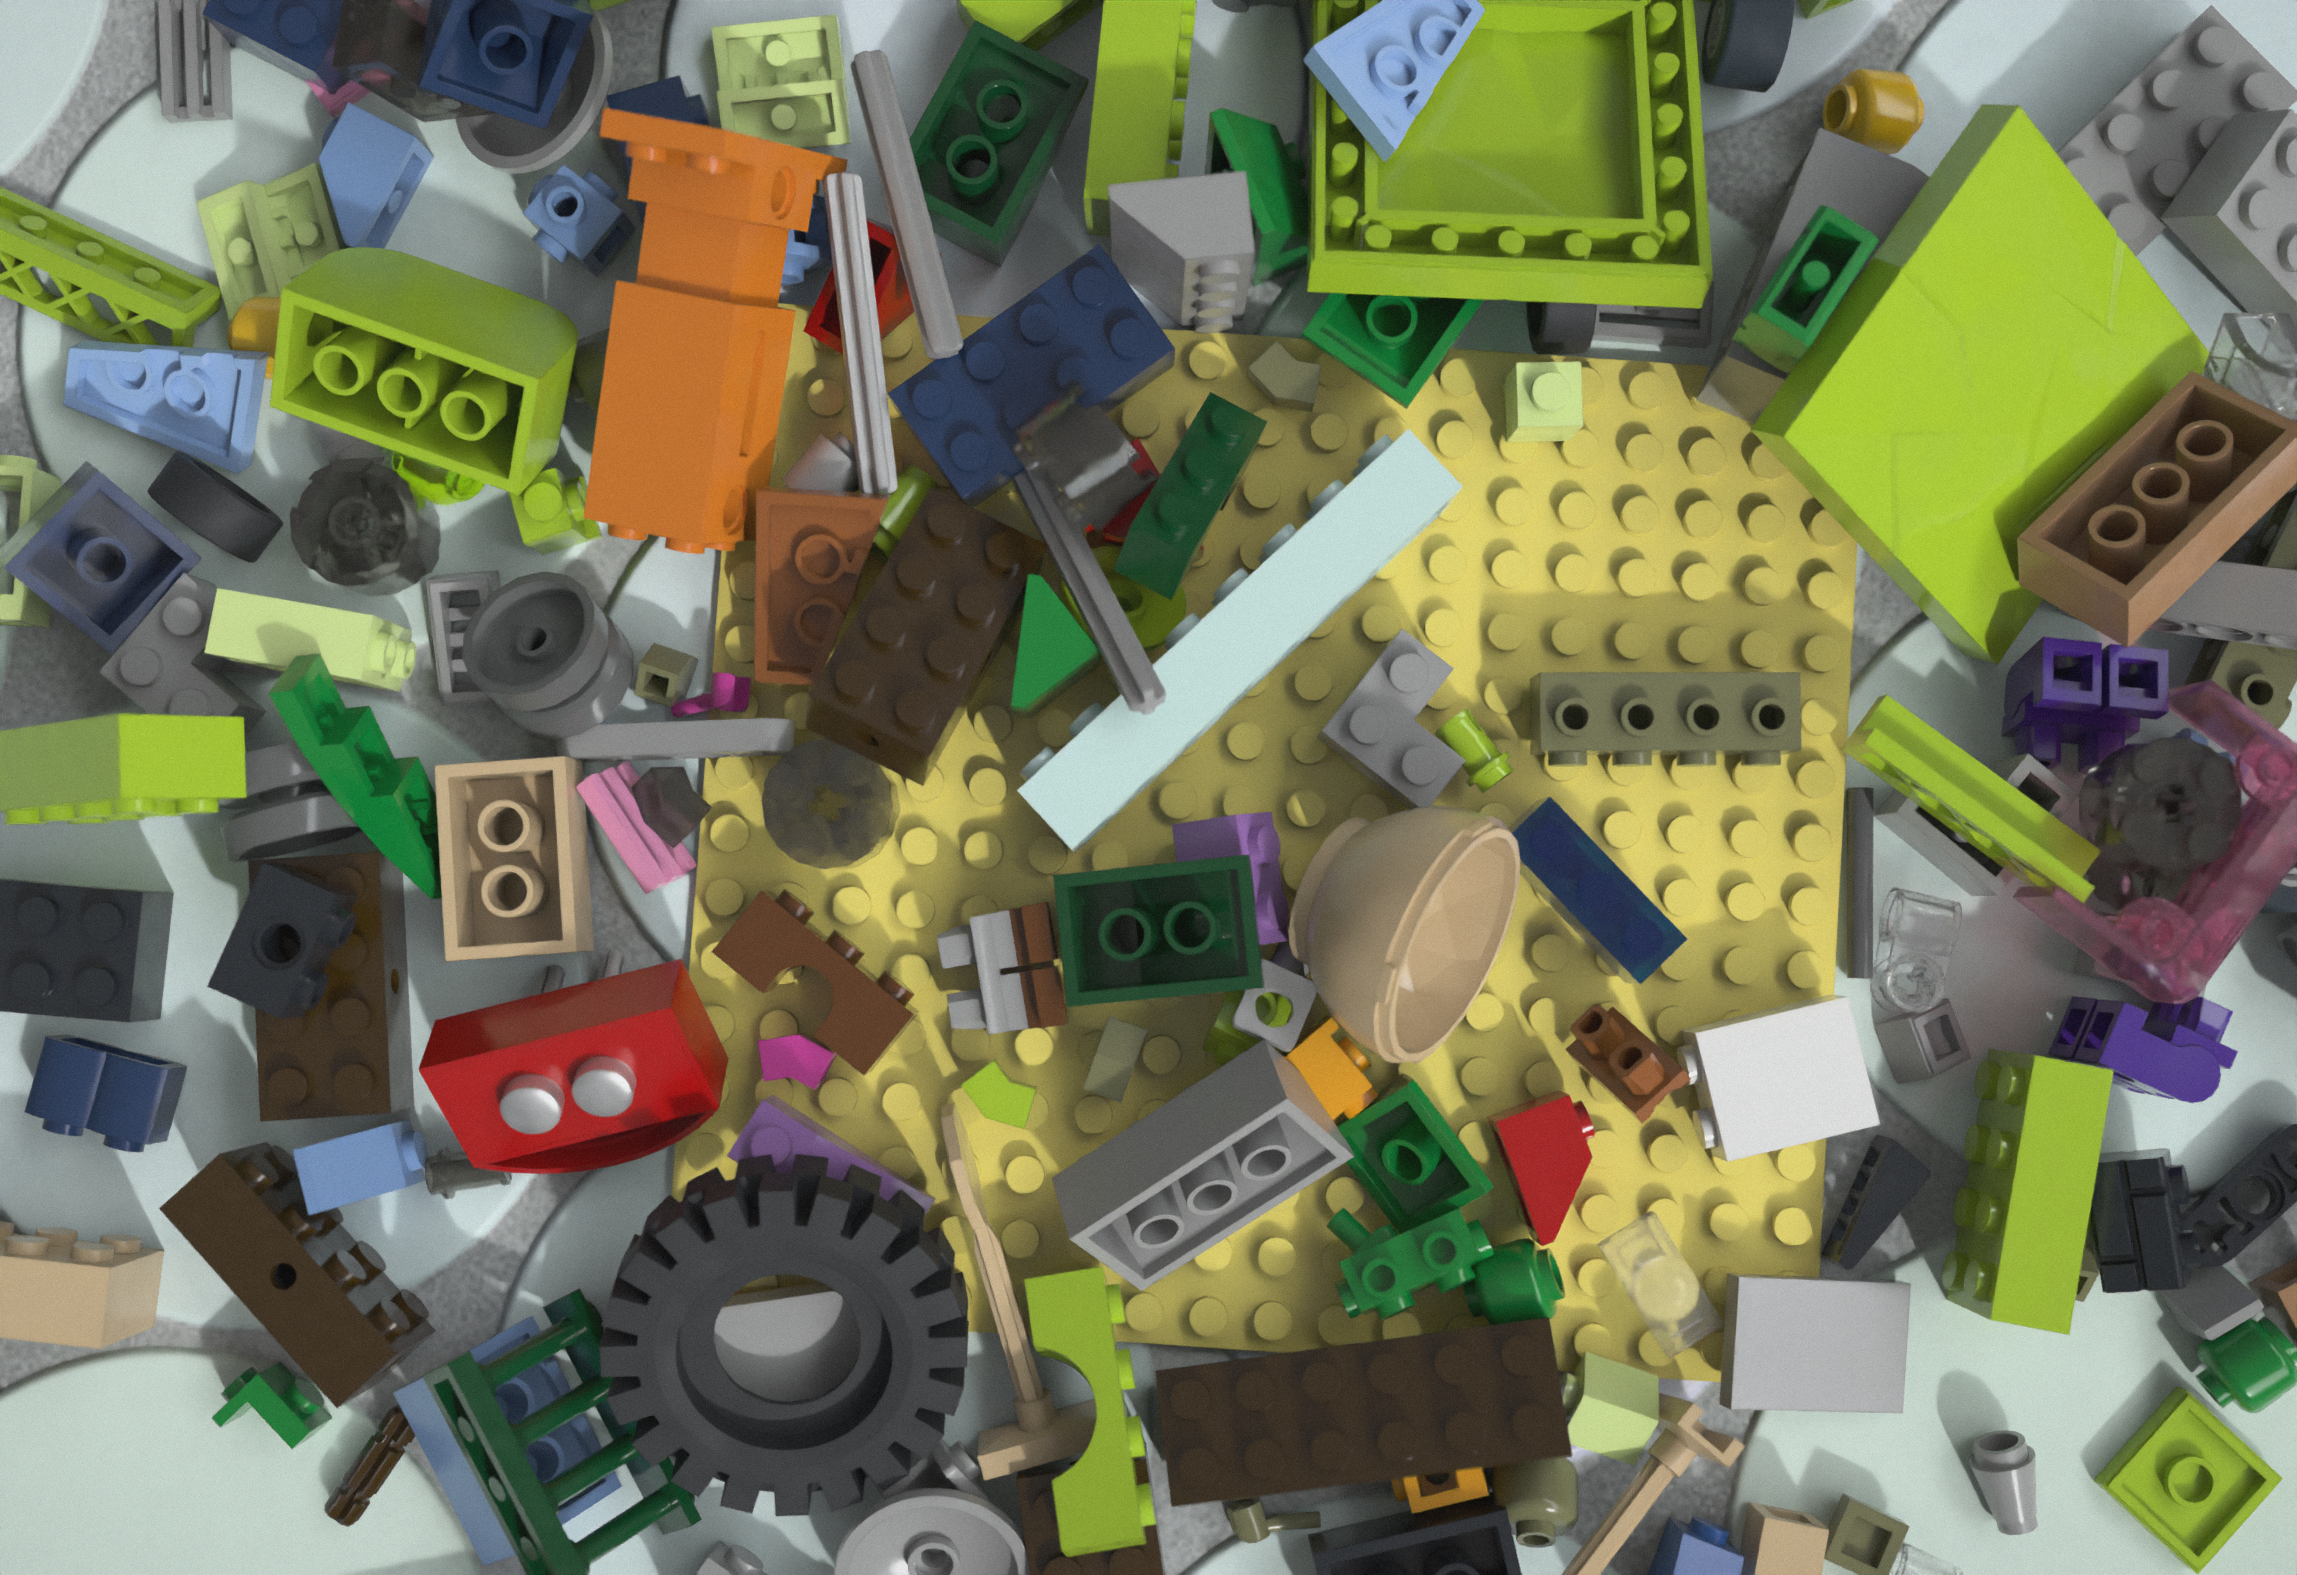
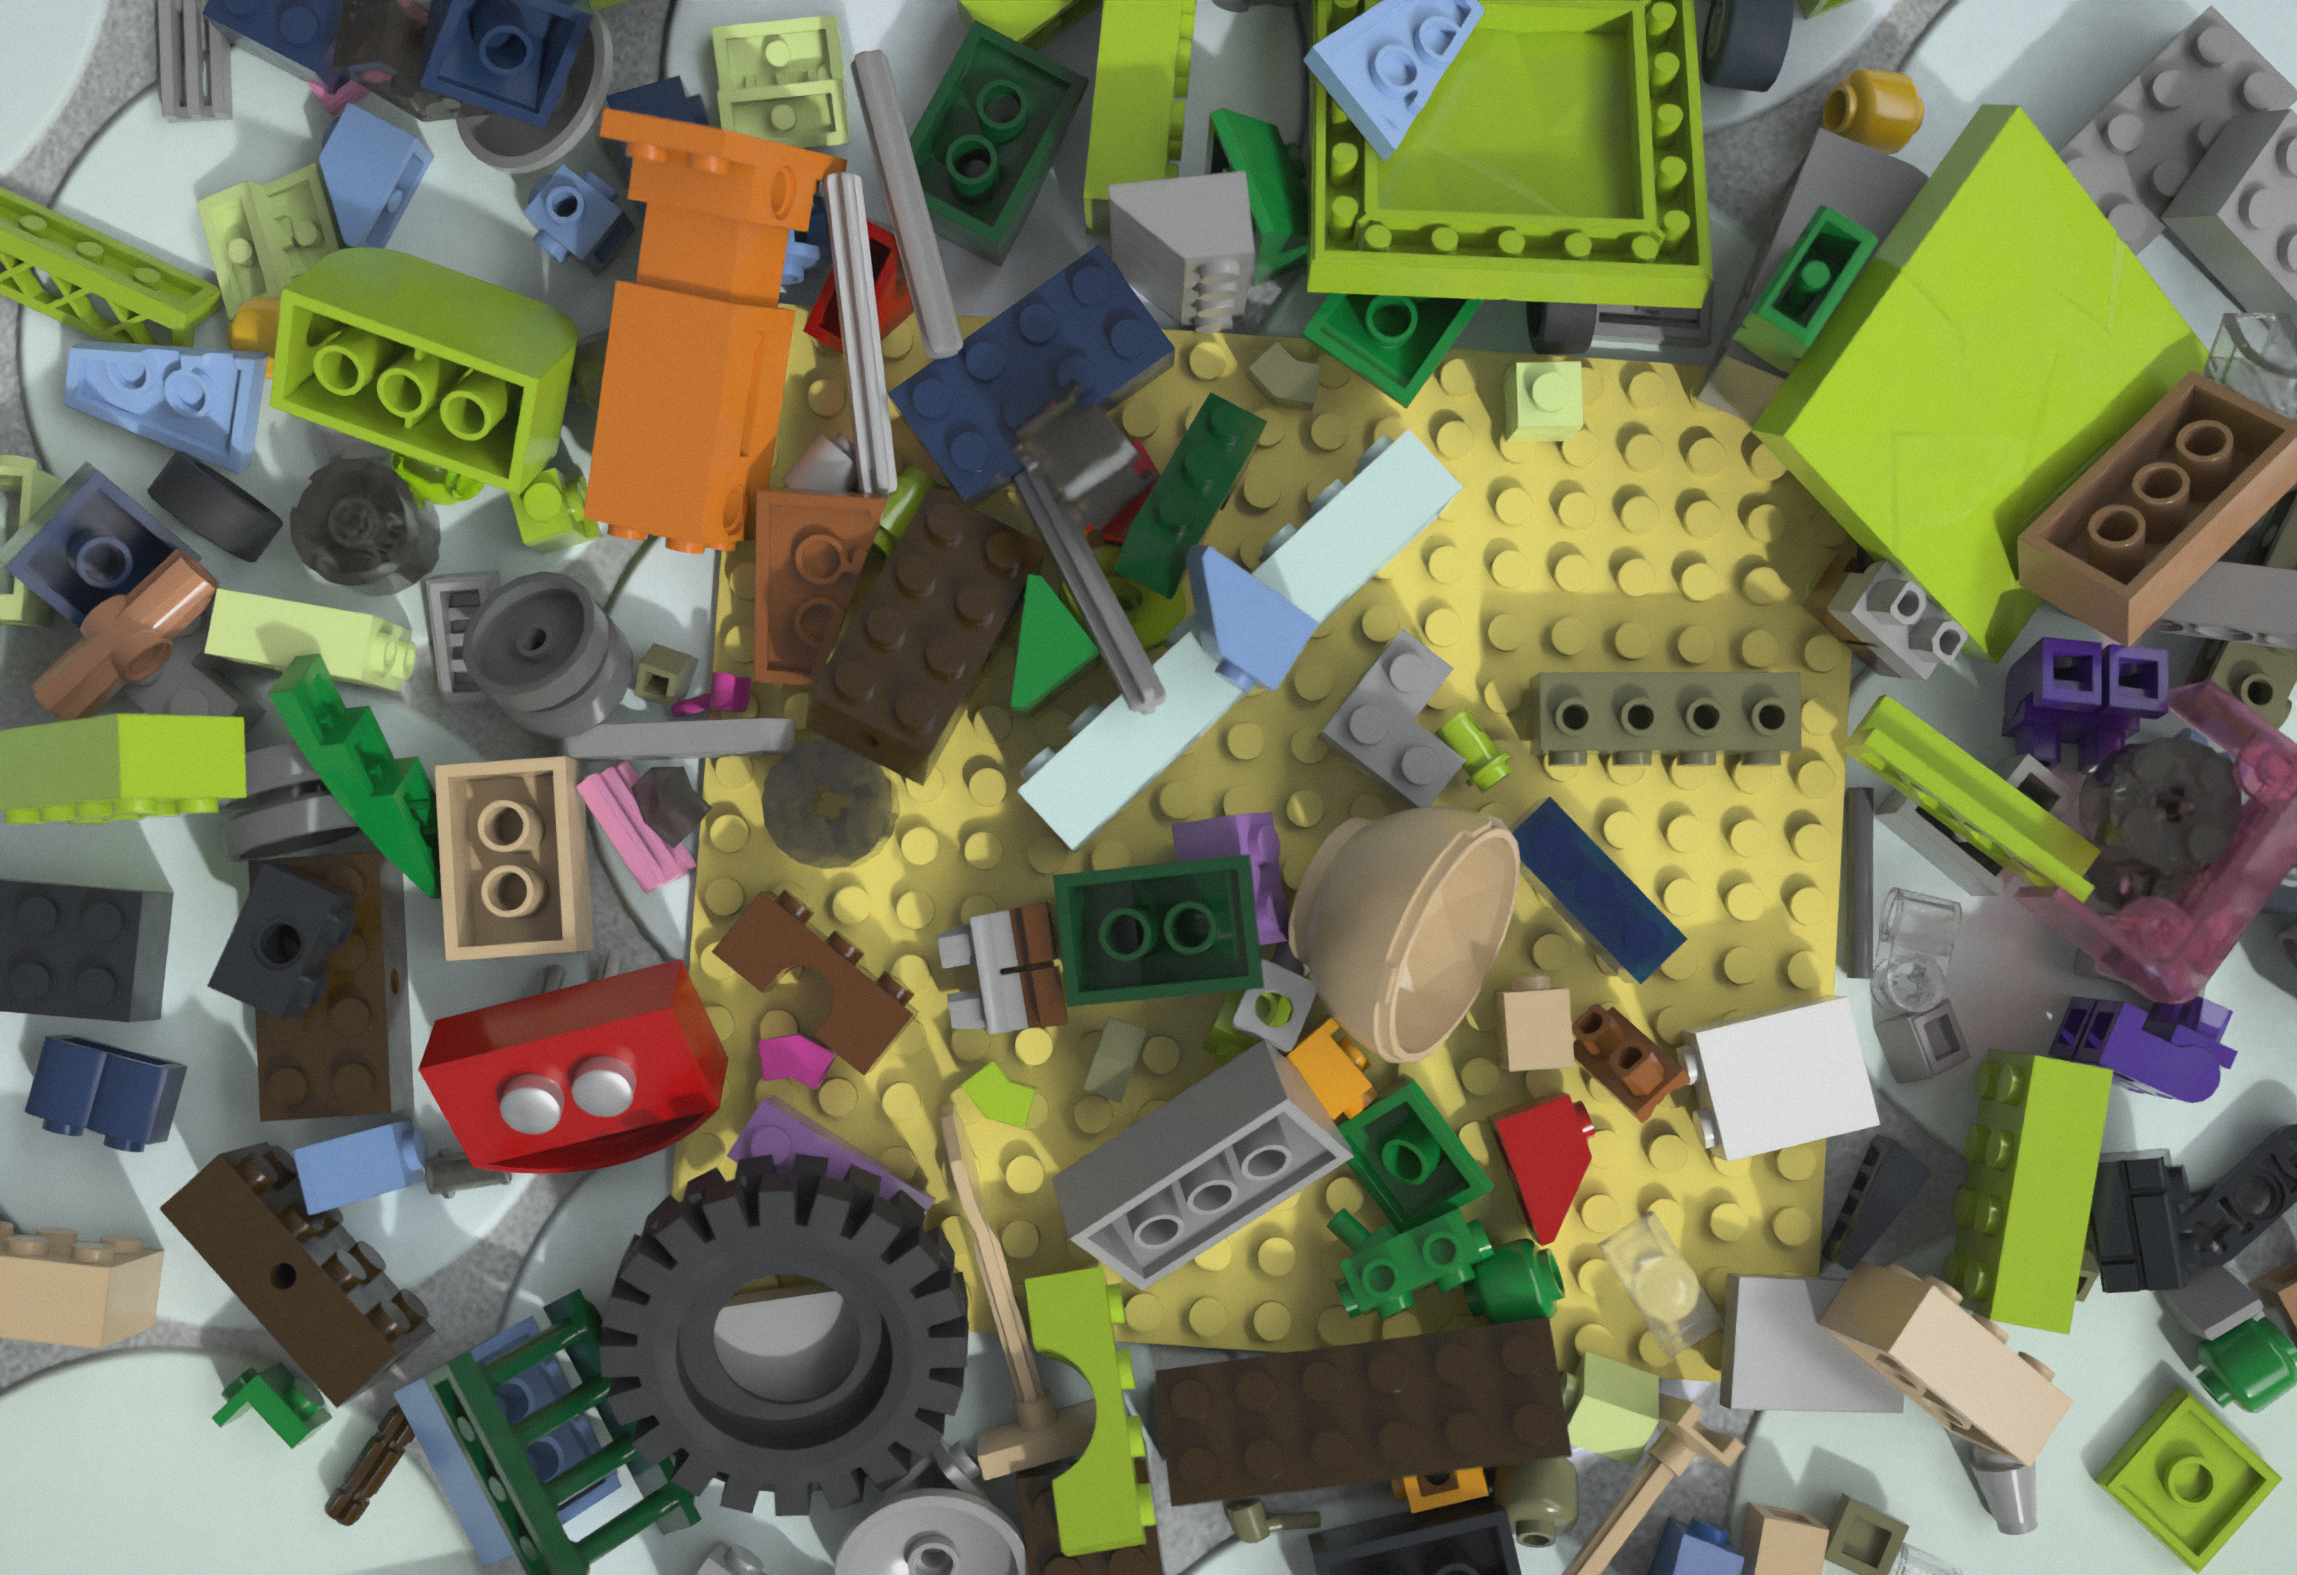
none -> nougat piece [31,548,221,721]
none -> medium blue slope [1185,545,1319,694]
none -> tan brick [1494,975,1575,1072]
none -> light grey hips [1802,554,1968,681]
none -> tan brick [1817,1260,2073,1468]

